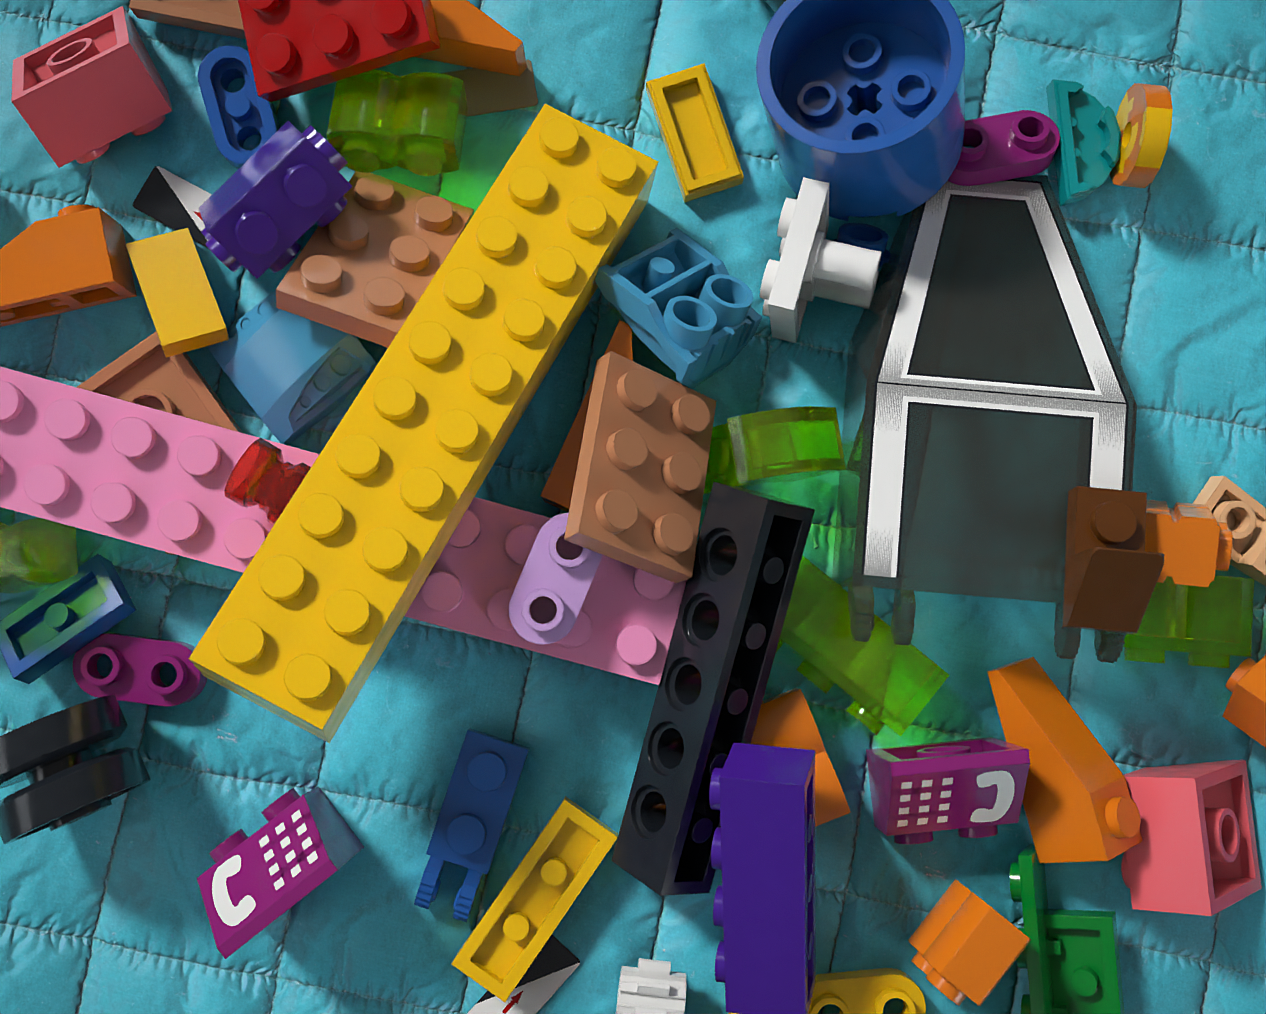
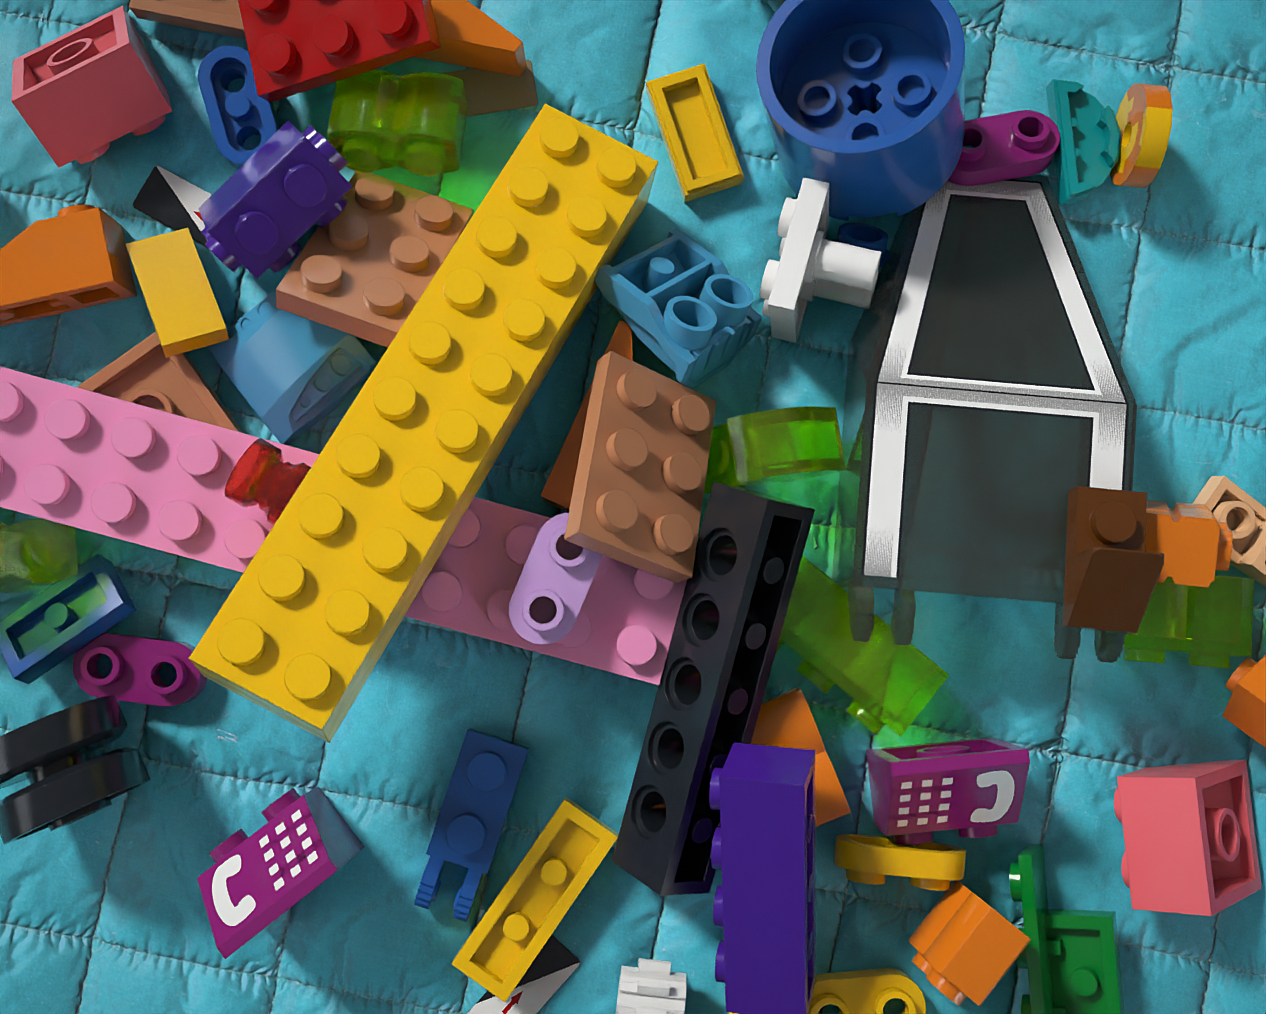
orange slope [987,657,1143,863] -> none
none -> yellow plate [834,834,966,891]

